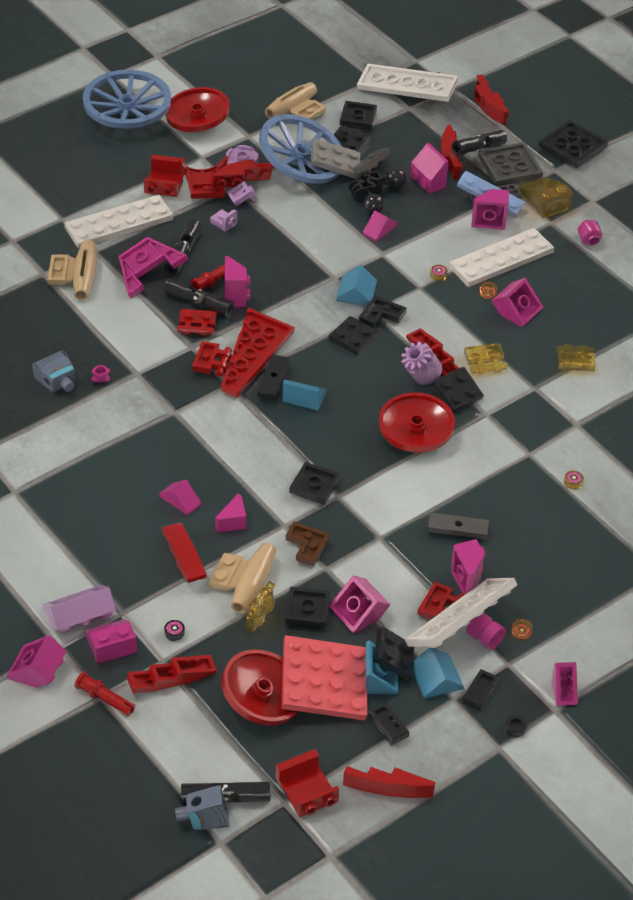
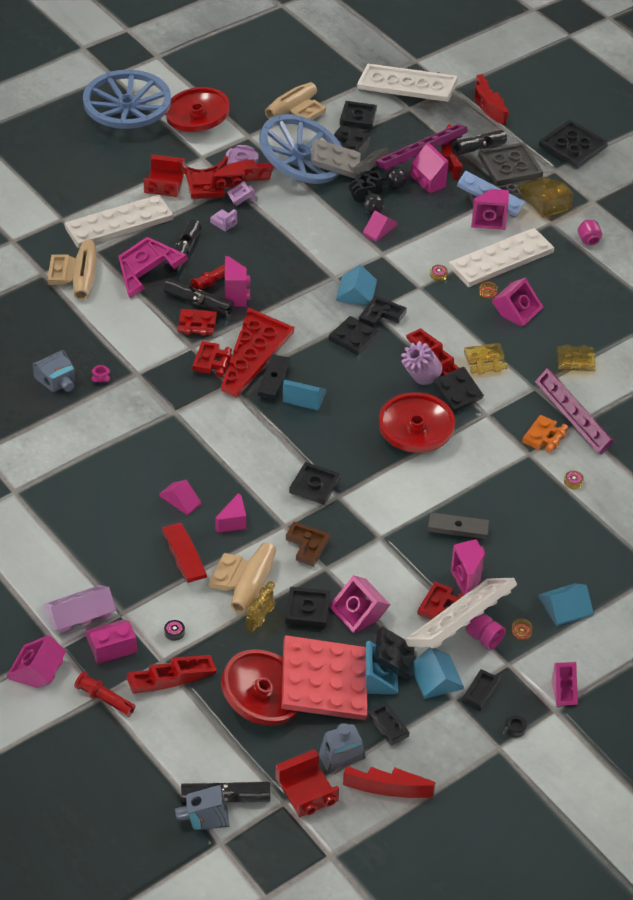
none -> sand blue torso [319,723,366,771]
none -> magenta plate [376,124,468,170]
none -> orange plate [522,415,569,453]
none -> plate [535,368,614,455]
none -> dark azure slope [538,583,594,627]

